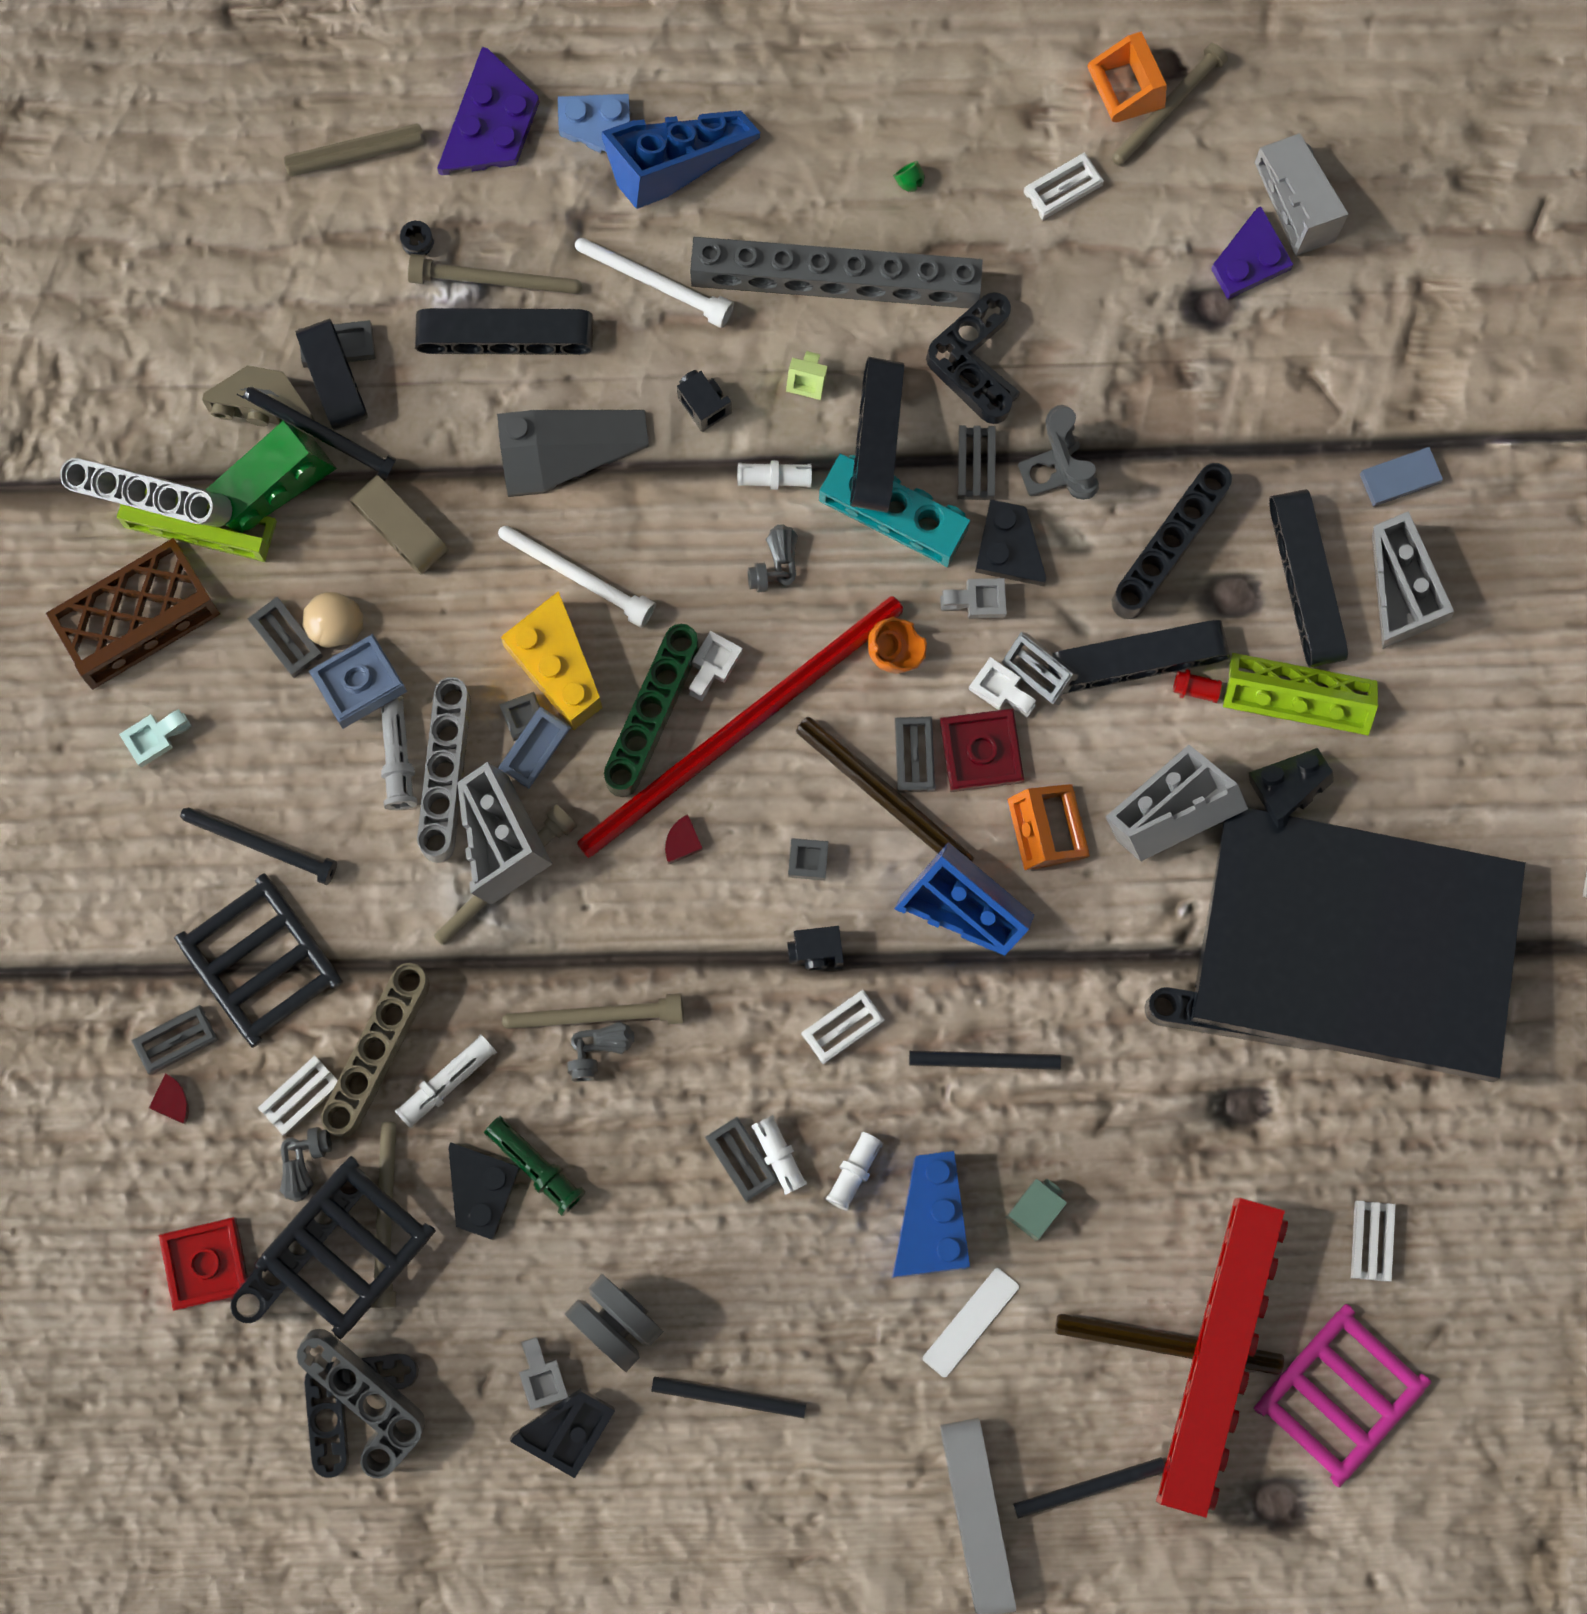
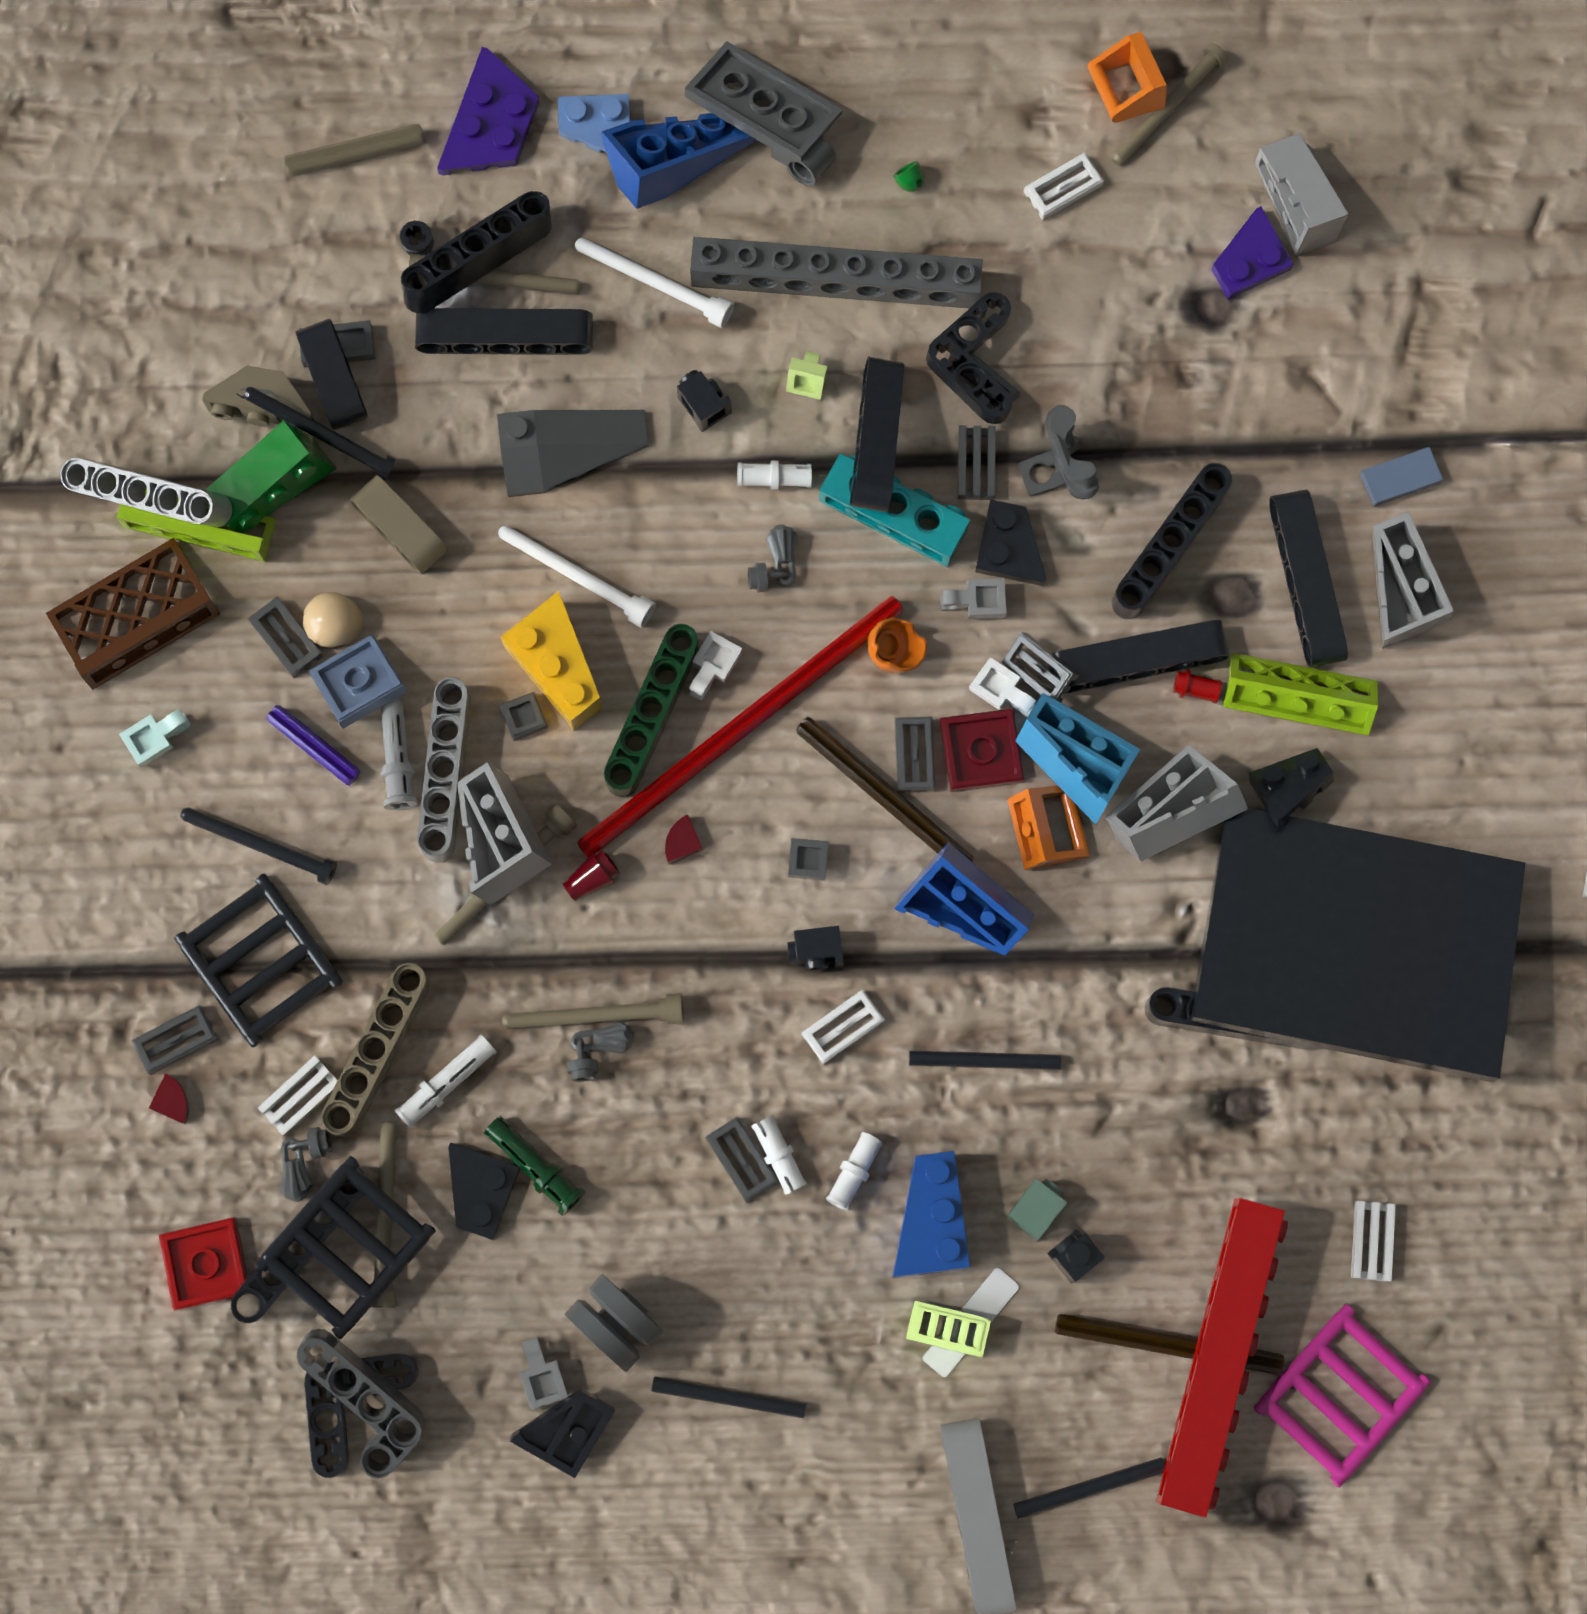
sand blue tile [498,706,571,789] -> none
none -> dark purple axle [266,705,361,786]
none -> black beam [401,191,552,313]
none -> dark red cone [562,850,620,902]
none -> dark grey hinge [685,41,843,186]
none -> yellowish green slope [906,1301,991,1358]
none -> dark azure wedge [1015,693,1140,825]
none -> black brick [1047,1229,1105,1283]

